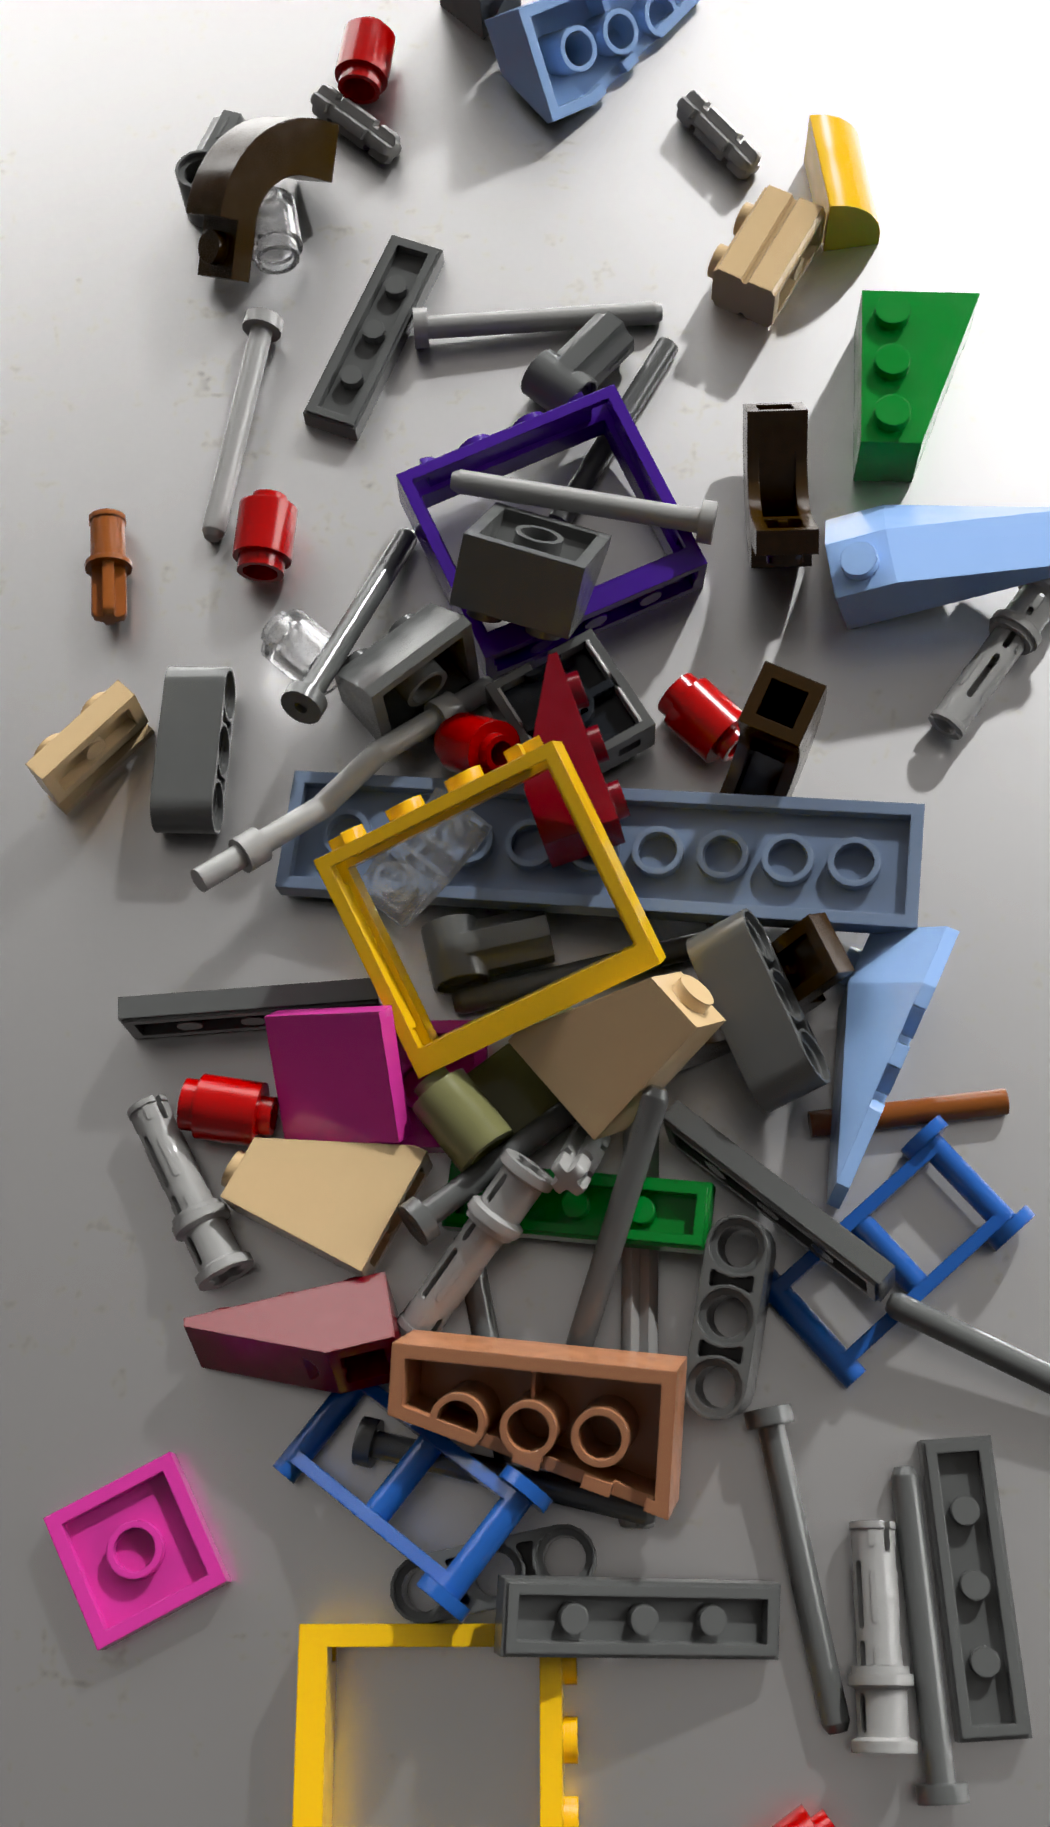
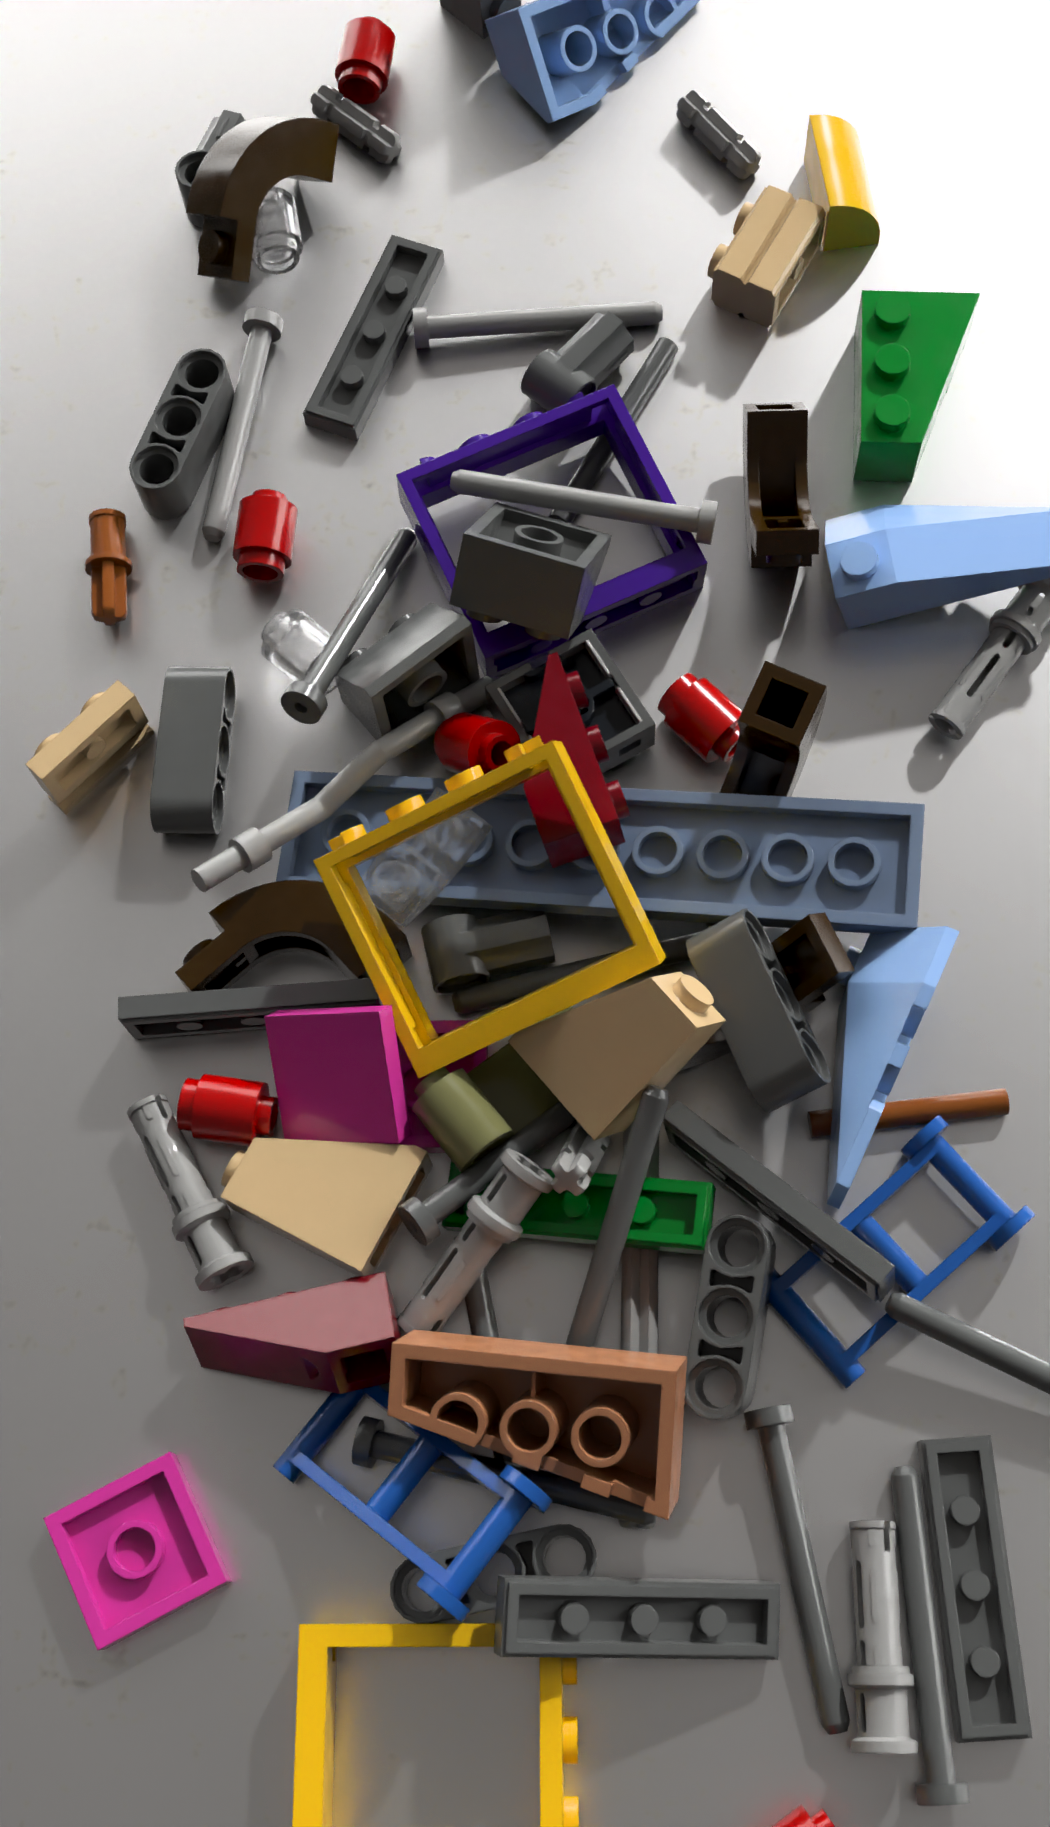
none -> dark grey beam [129,348,235,520]
none -> dark brown arch [175,880,412,992]

